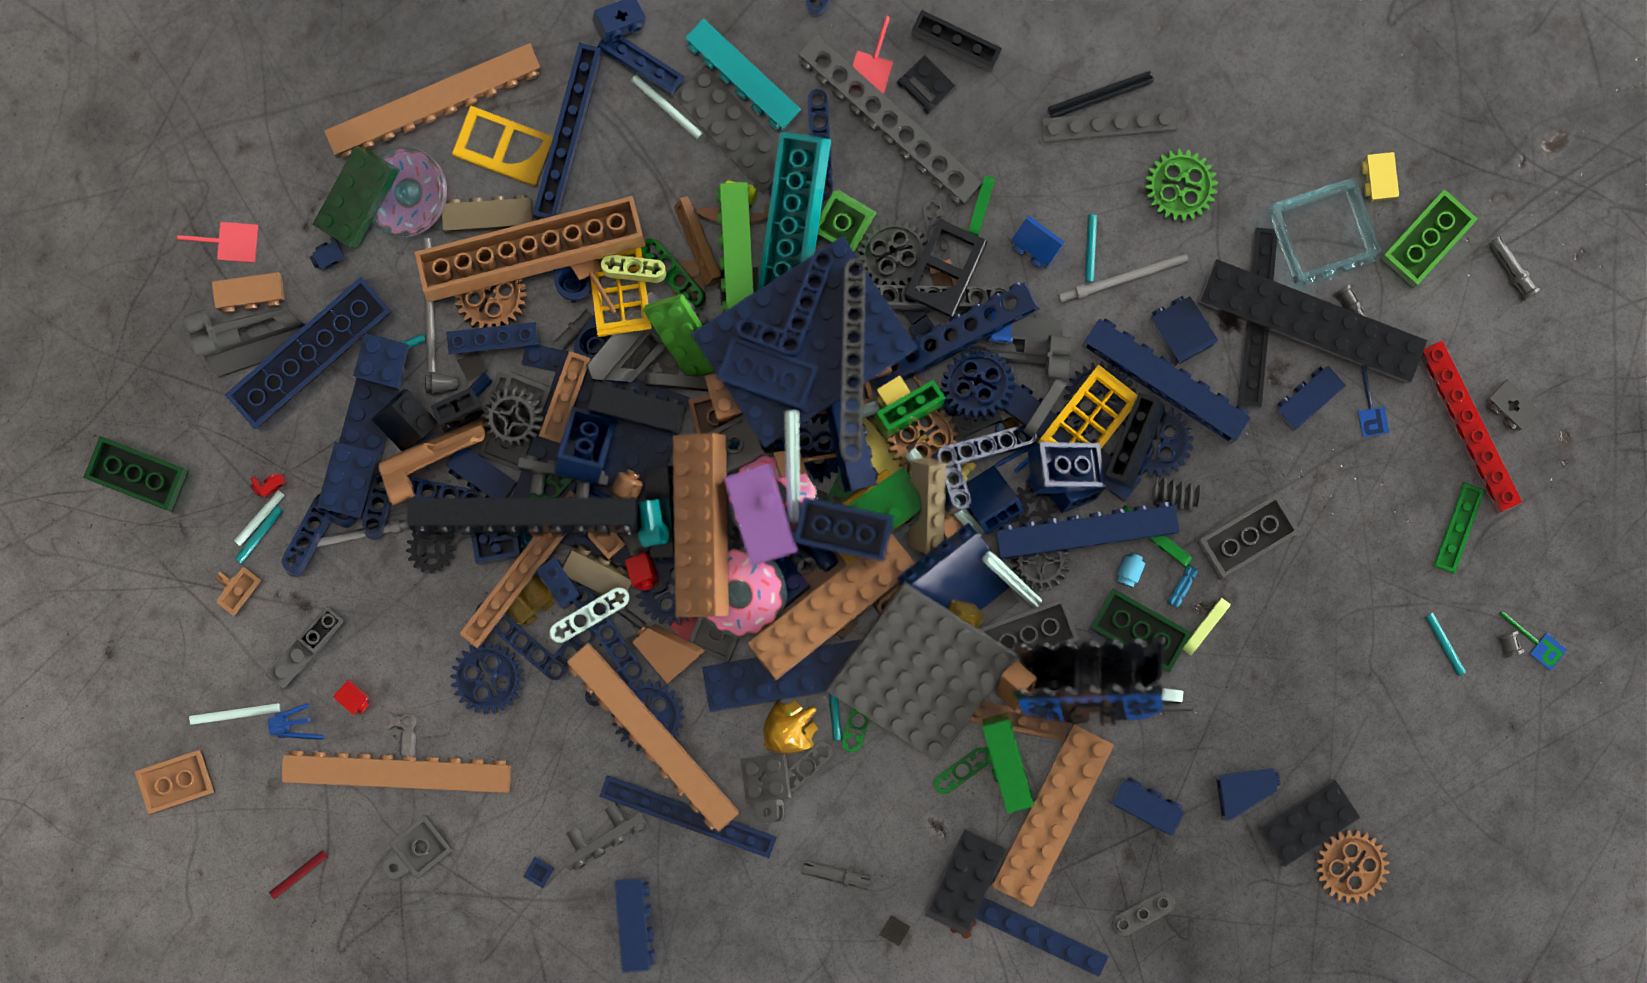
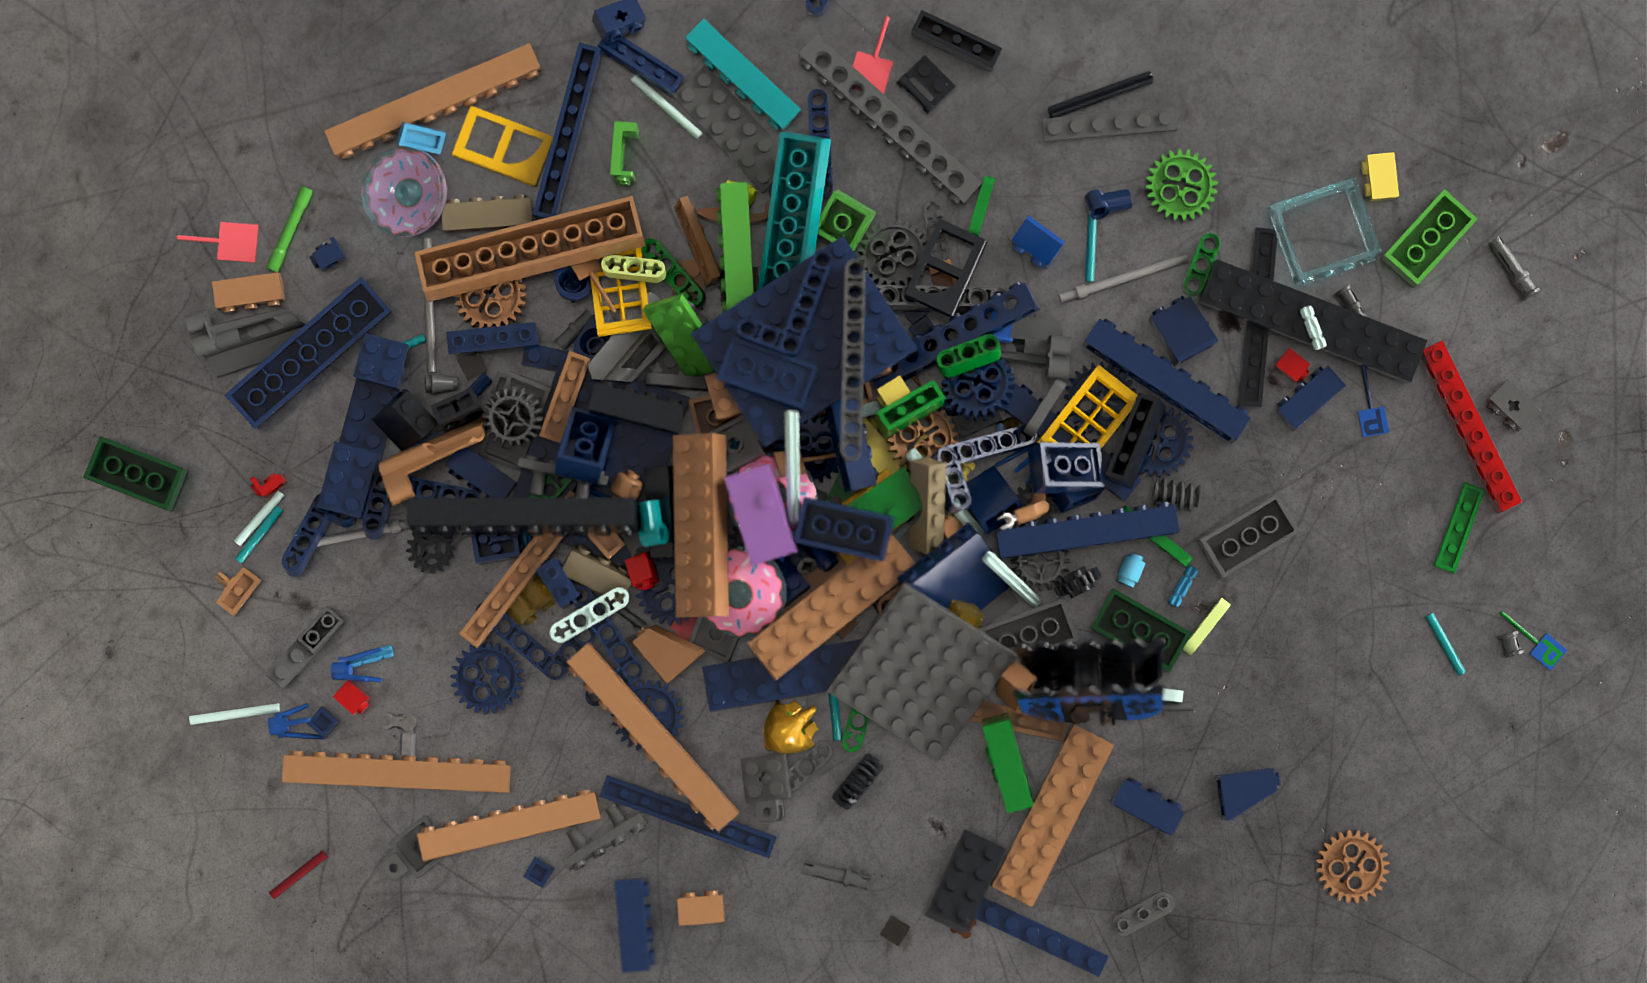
medium nougat plate [134,750,214,814] -> none
dark green brick [312,146,400,247] -> none
green beam [934,747,988,794] -> none
black brick [1257,779,1361,867] -> none
none -> bright green piece [265,186,313,273]
none -> dark blue plate [307,706,339,738]
none -> blue plant [331,647,382,682]
none -> dark azure axle [350,645,394,667]
none -> dark azure tile [396,122,446,154]
none -> medium nougat brick [417,789,601,861]
none -> bright green panel [610,121,639,186]
none -> medium nougat brick [677,890,725,926]
none -> black gear [832,754,883,810]
none -> green beam [936,334,1001,378]
none -> medium nougat arm [997,488,1049,530]
none -> black gear [1054,566,1102,598]
none -> dark blue piece [1084,189,1132,220]
none -> green beam [1182,233,1220,297]
none -> red brick [1274,348,1311,384]
none -> light aqua axle [1300,306,1326,350]

